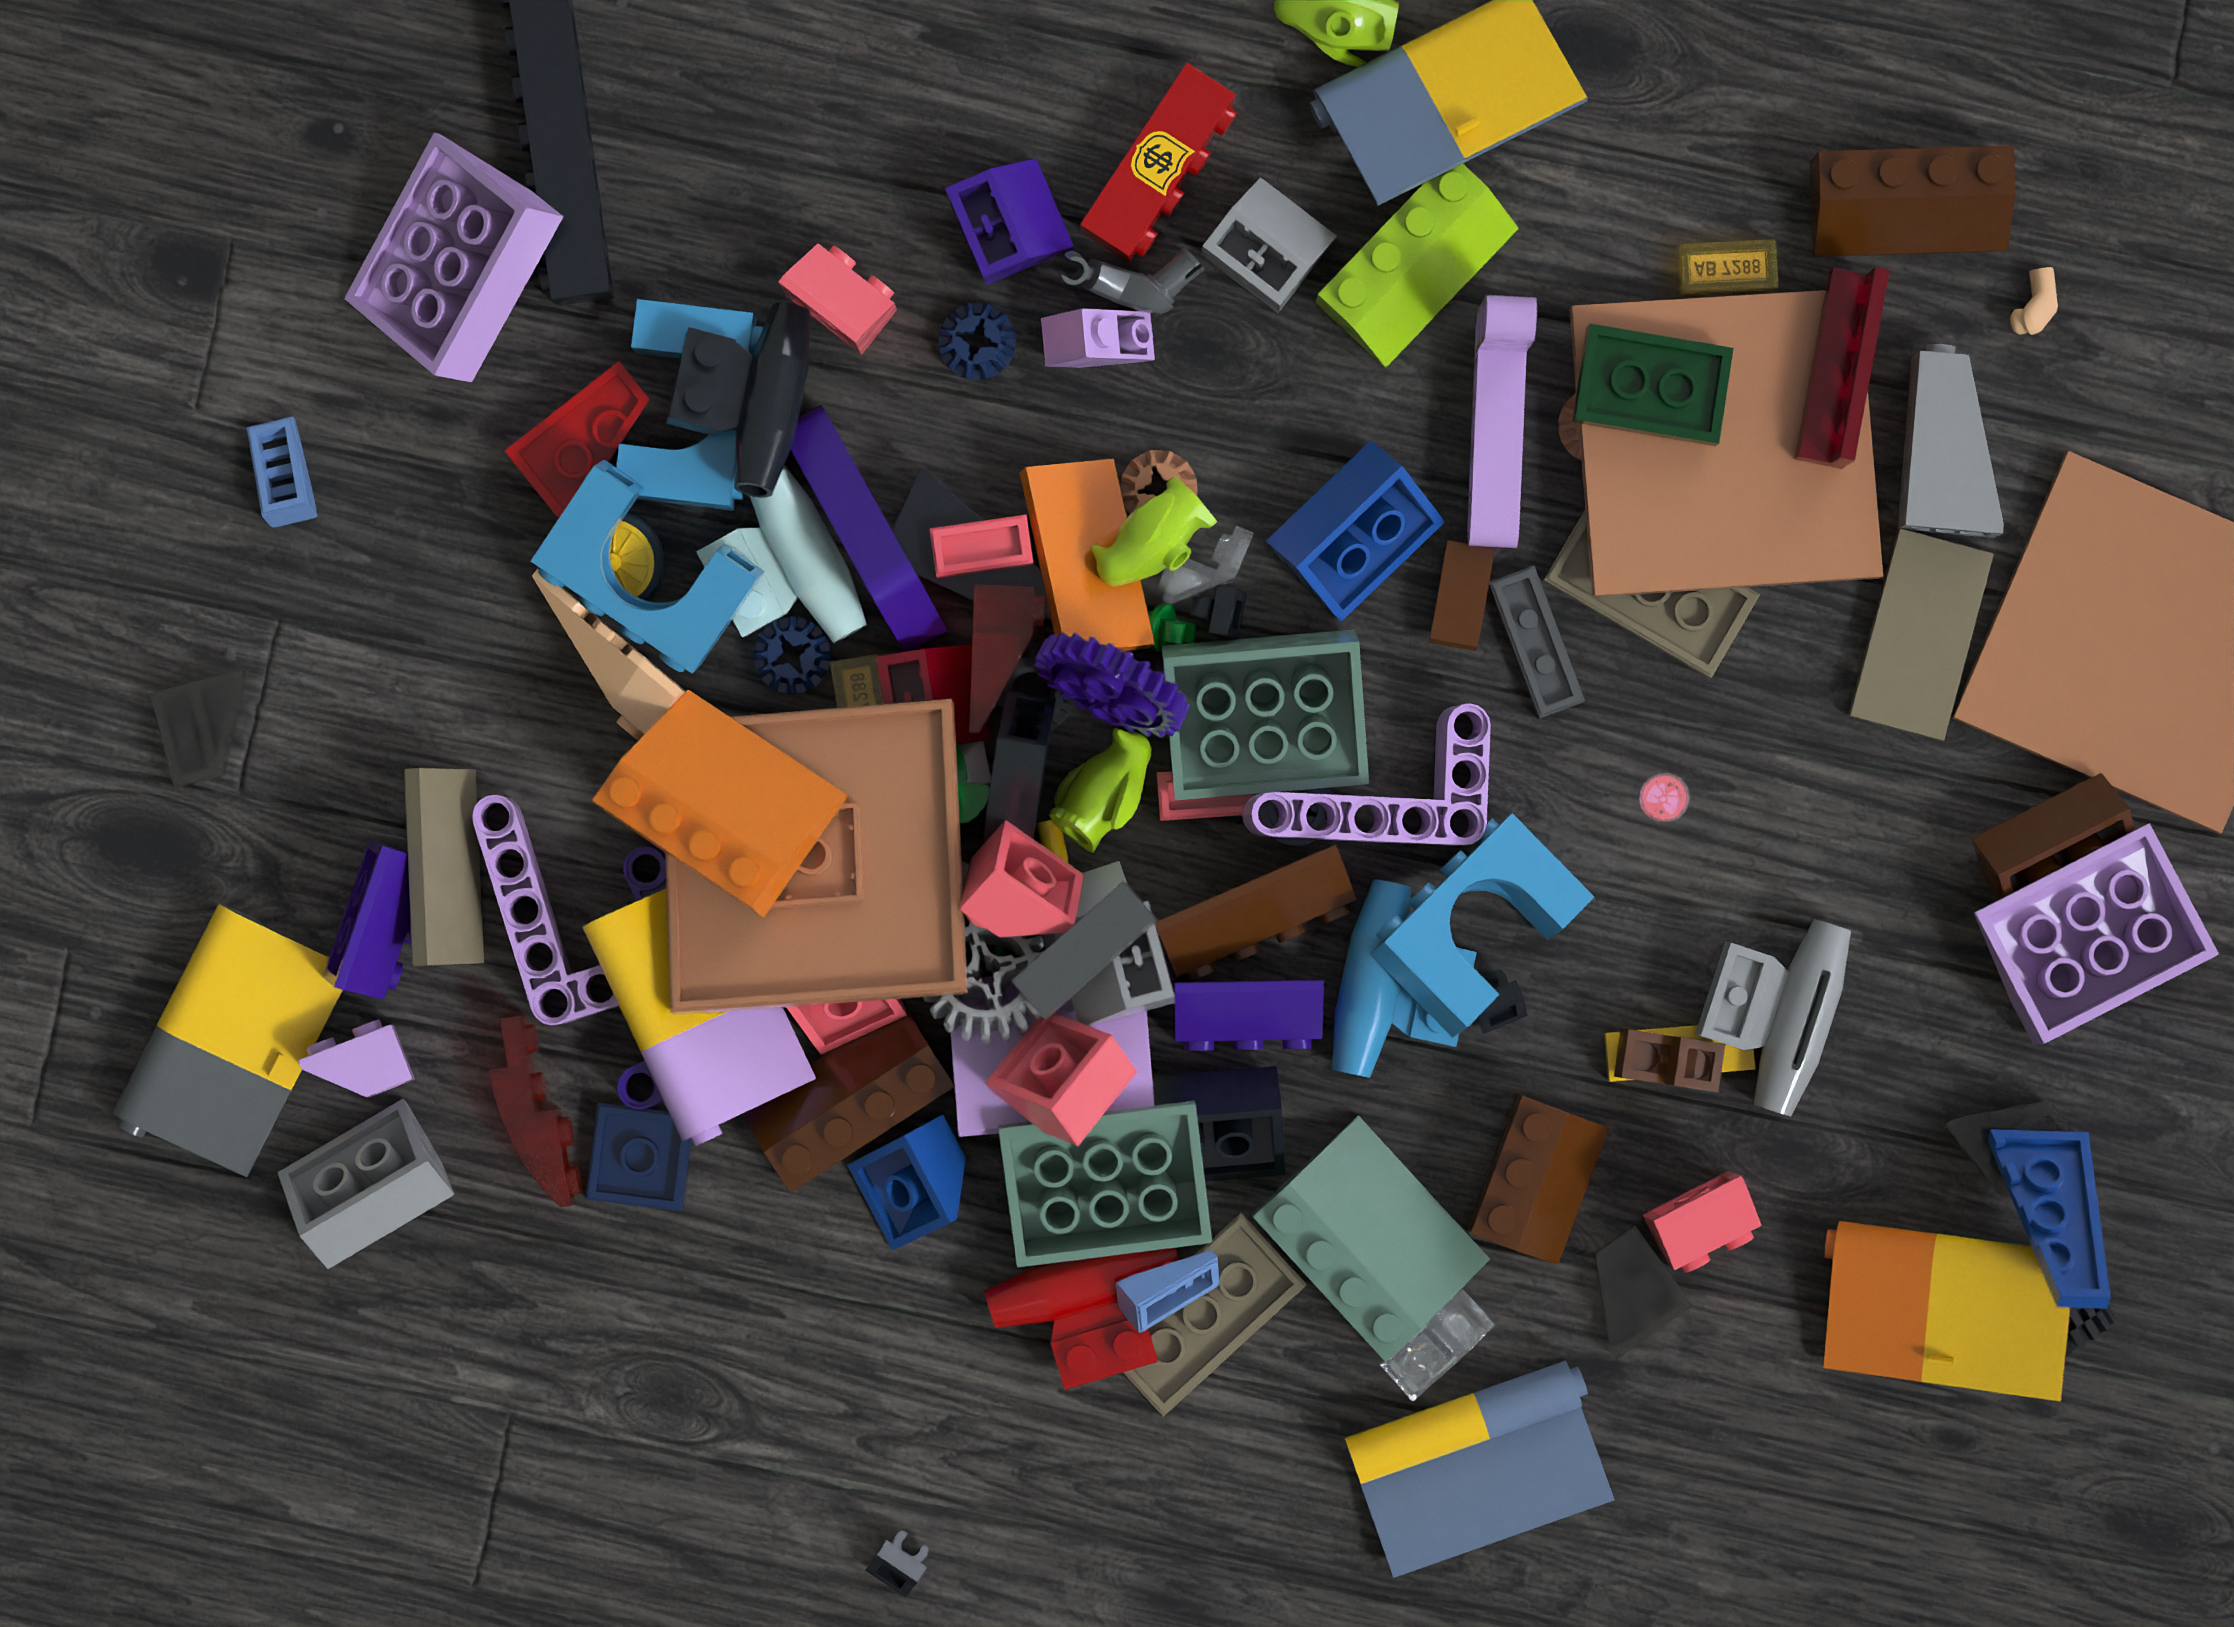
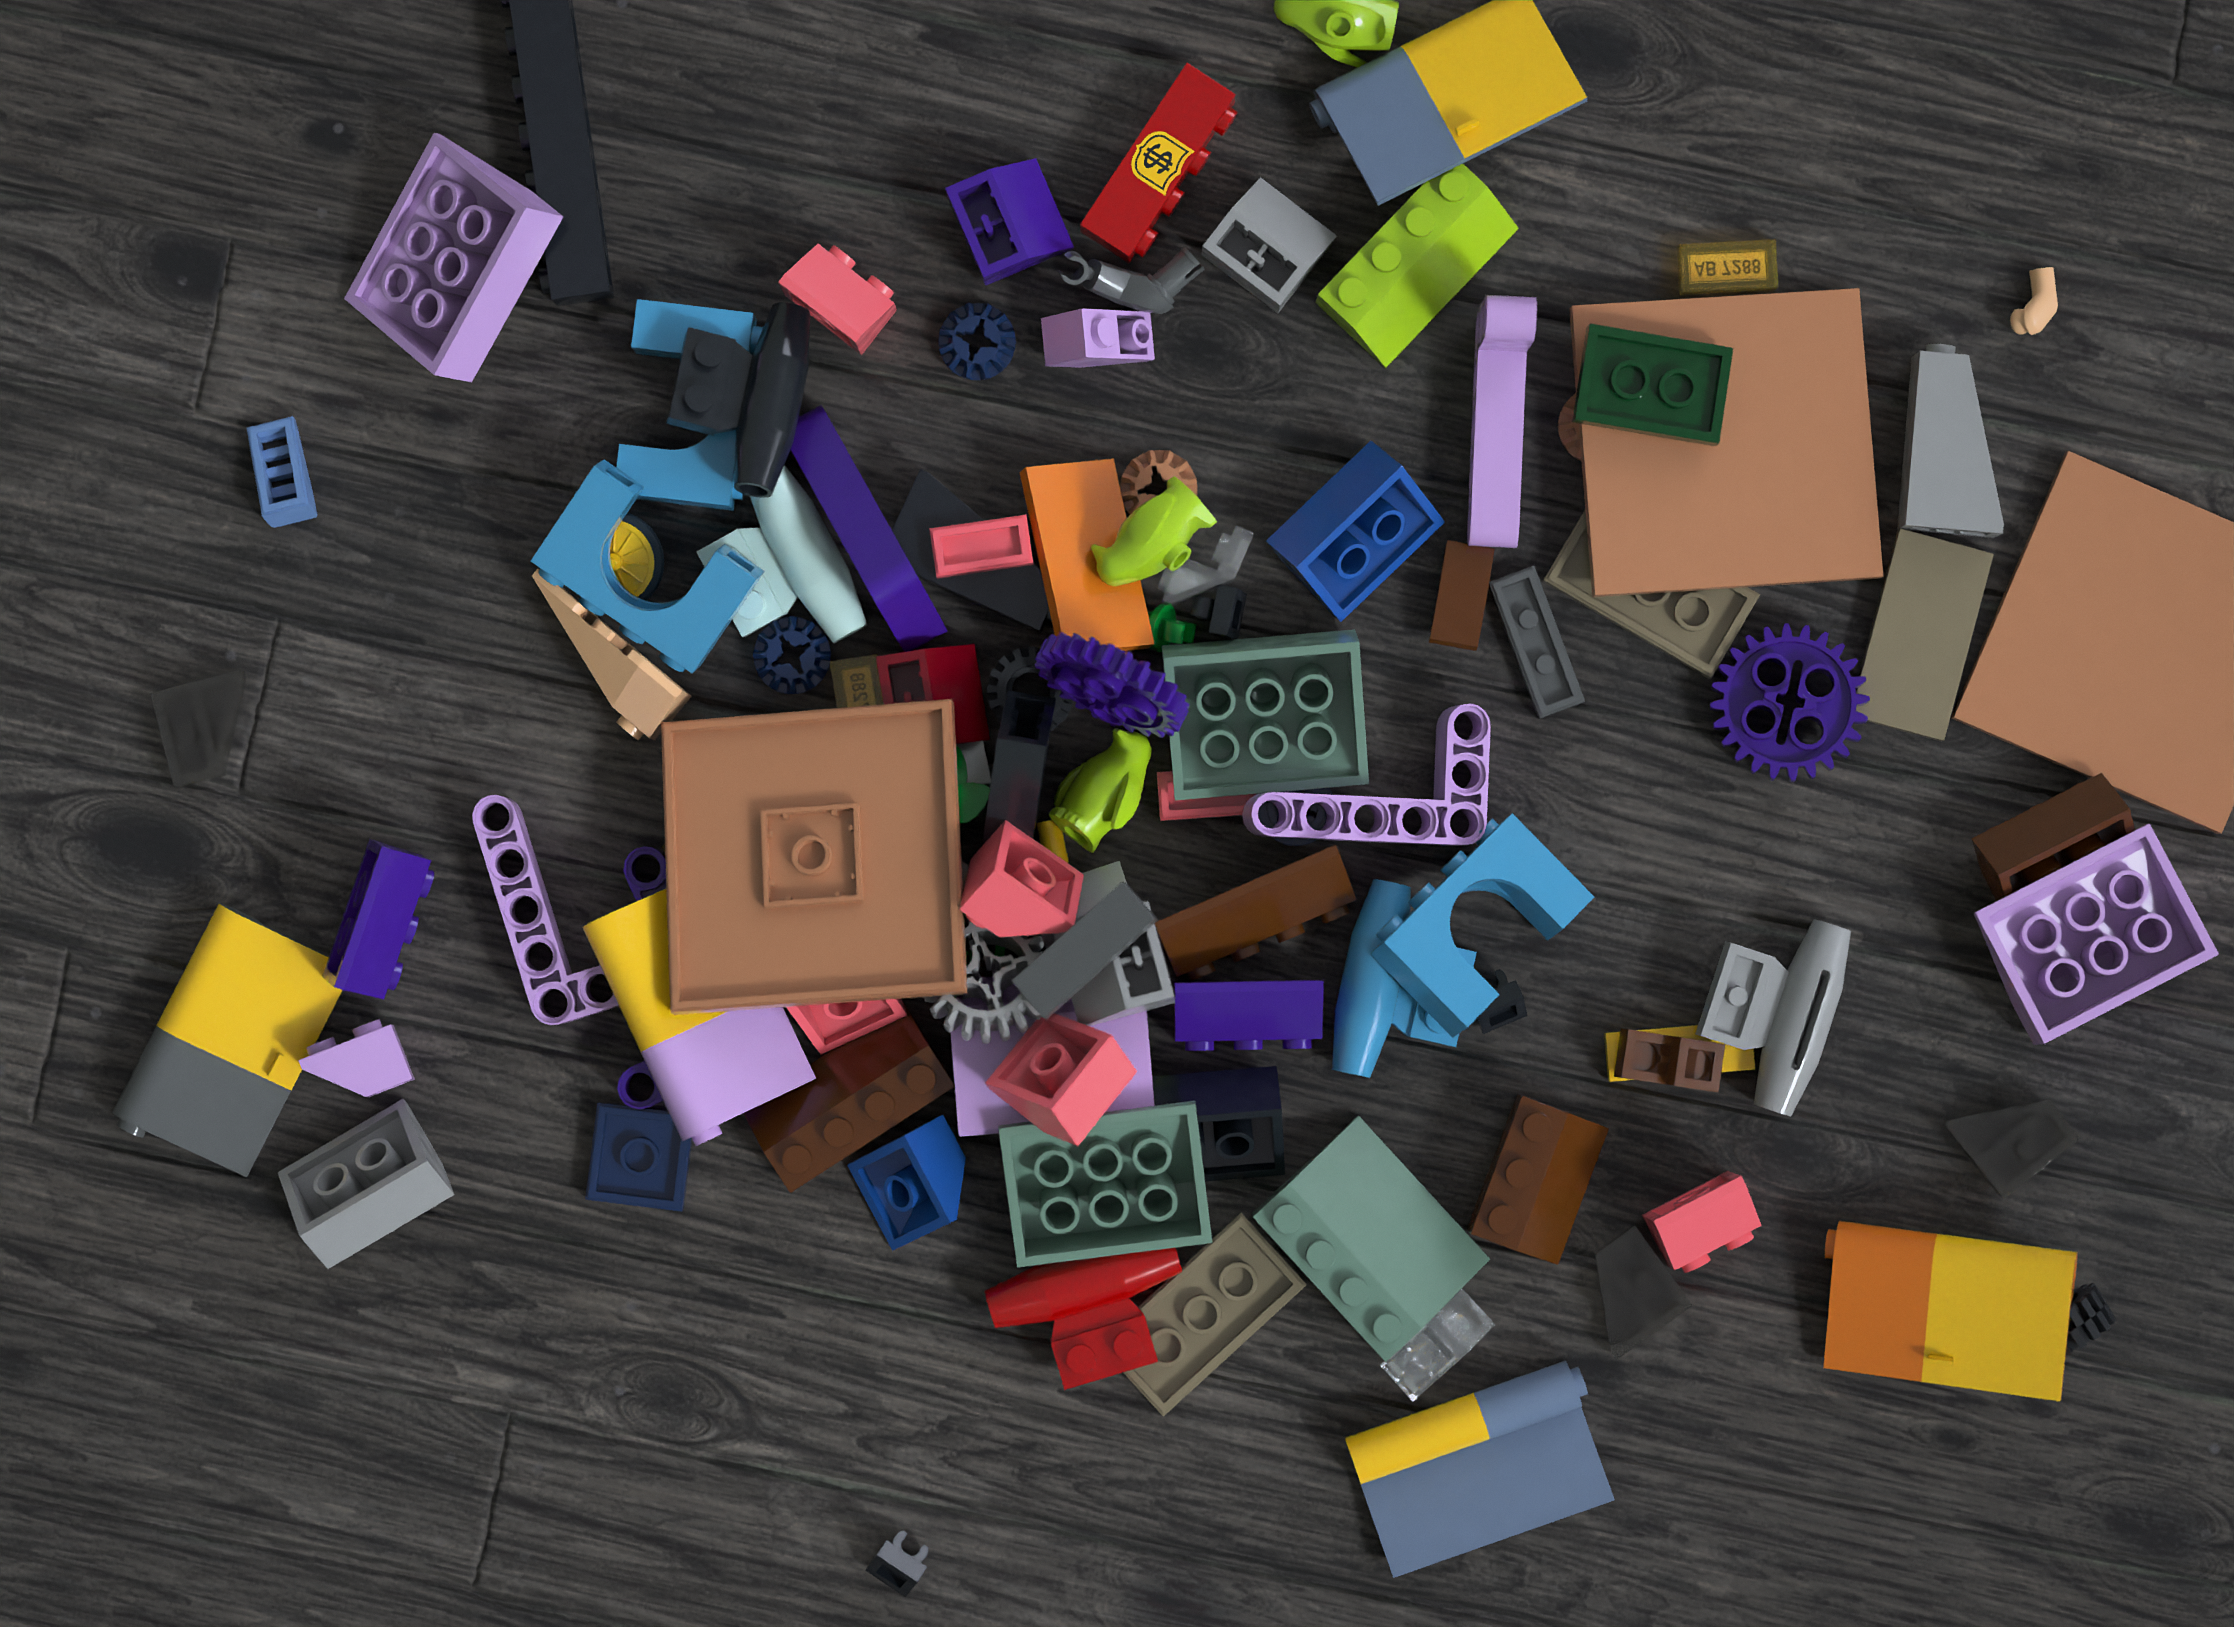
dark tan tile [404,768,484,966] -> none
clear red slope [489,1015,582,1208] -> none
red wing [505,361,650,519] -> none
orange slope [592,690,848,918] -> none
clear red slope [969,584,1045,733] -> none
medium blue slope [1115,1250,1220,1333] -> none
clear tile [1639,773,1690,822] -> none
dark red fence [1795,267,1890,469] -> none
reddish brown slope [1810,146,2016,257] -> none
blue wing [1987,1129,2111,1309] -> none
none -> dark purple gear [1710,623,1870,782]

